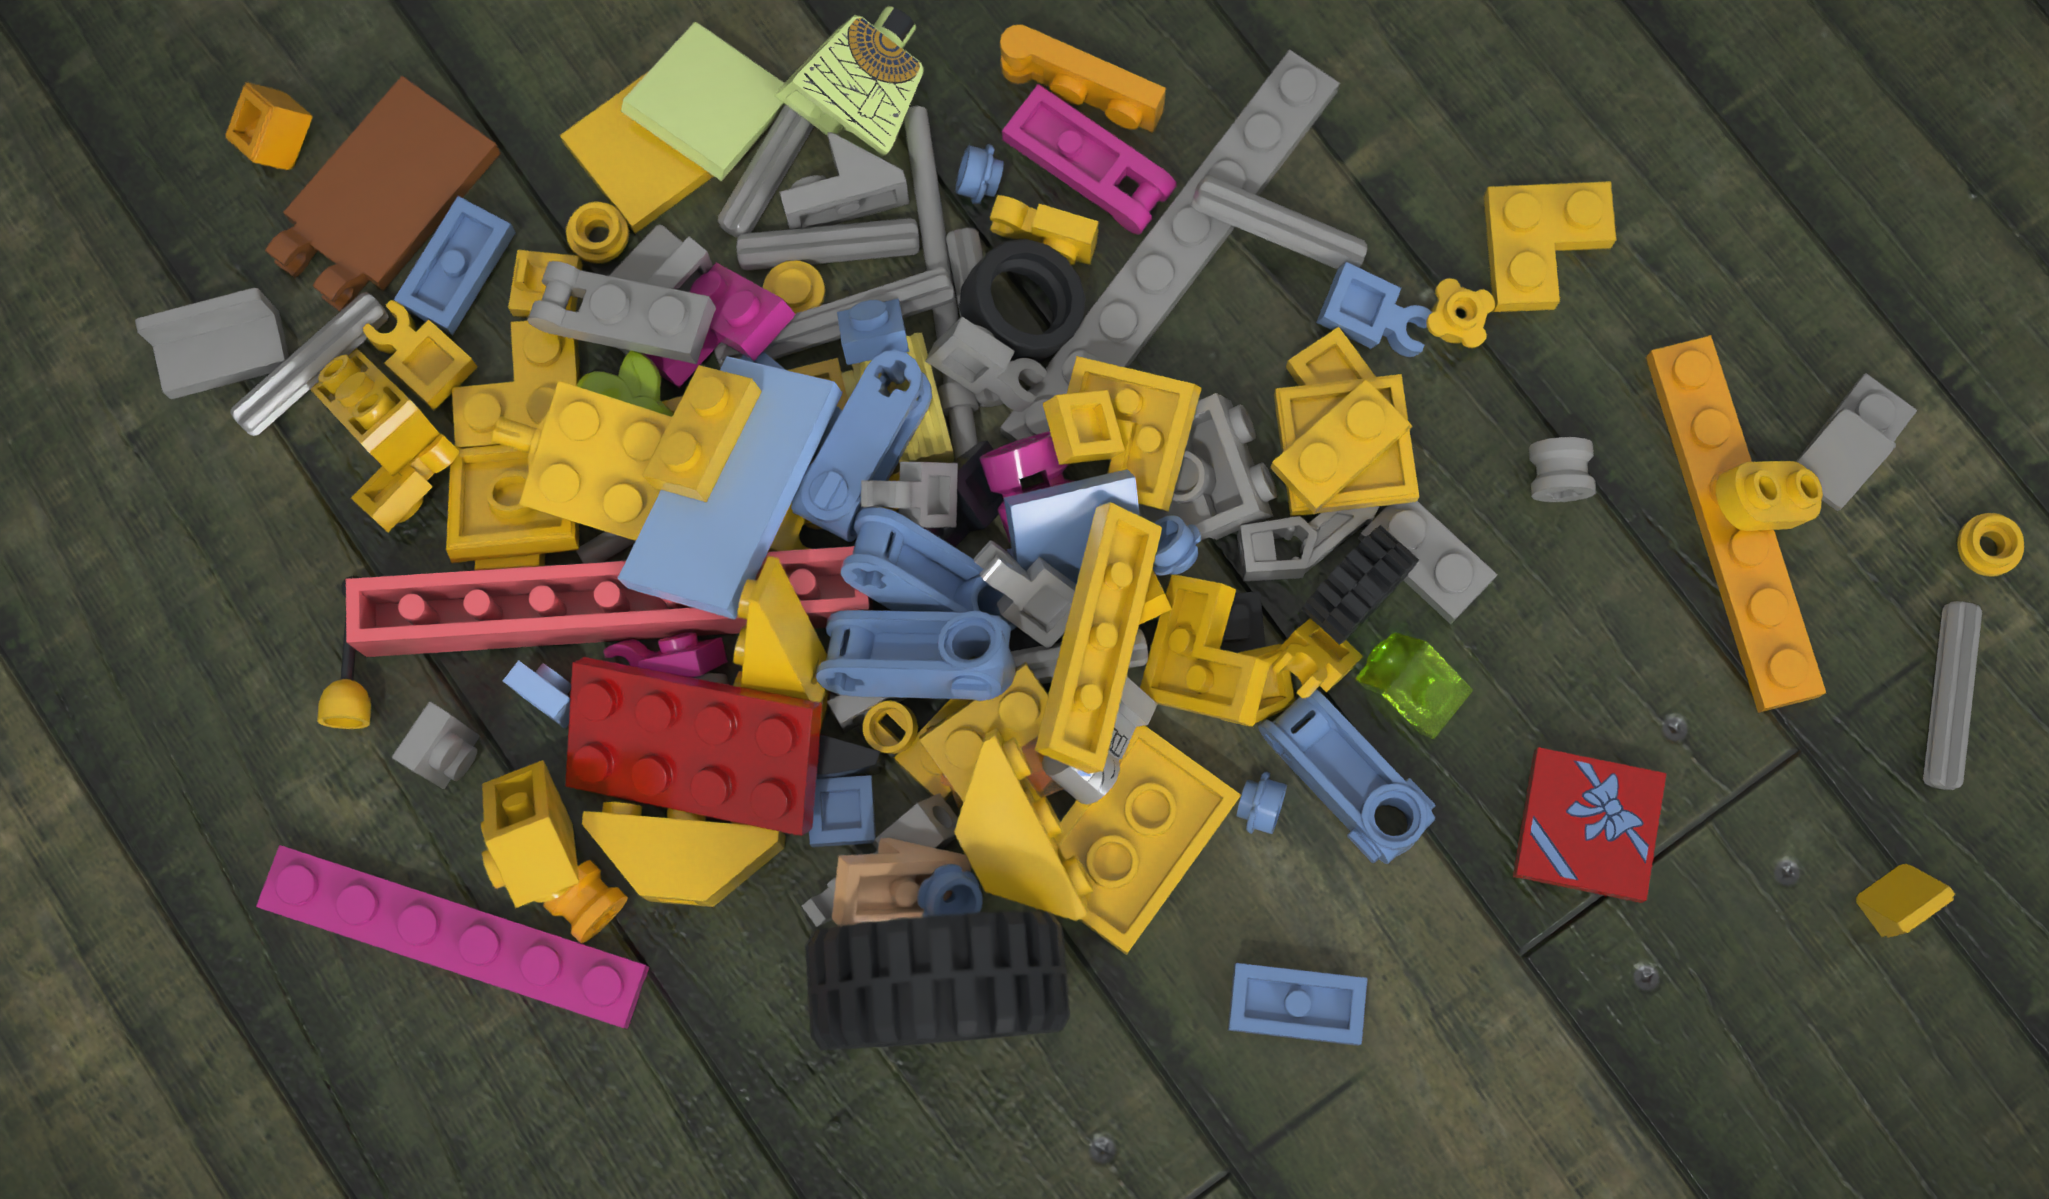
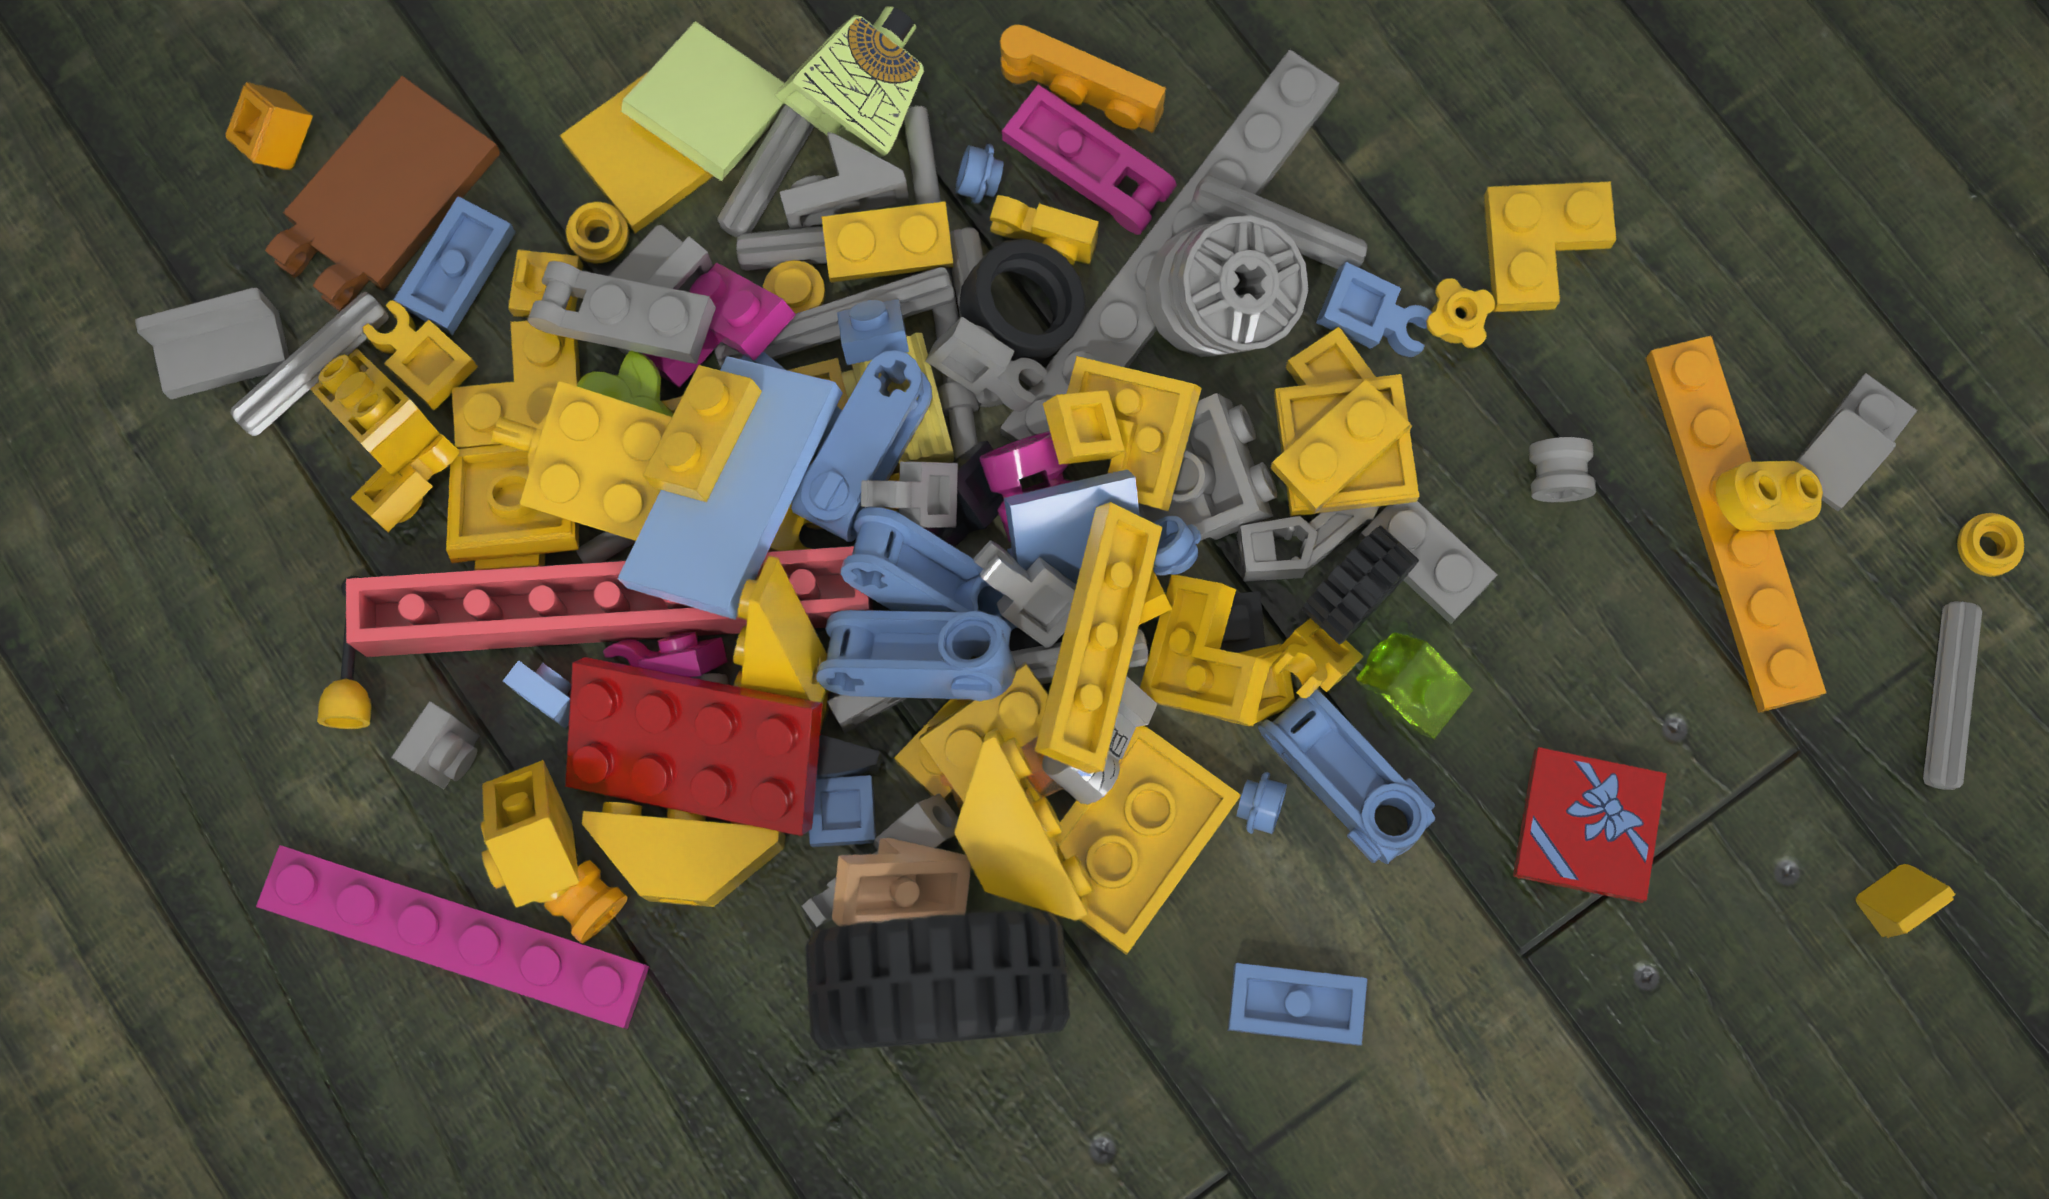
yellow hinge [863,701,918,754] -> none
medium blue plate [917,864,982,917] -> none
none -> yellow plate [821,201,954,282]
none -> light grey wheel [1145,215,1308,357]

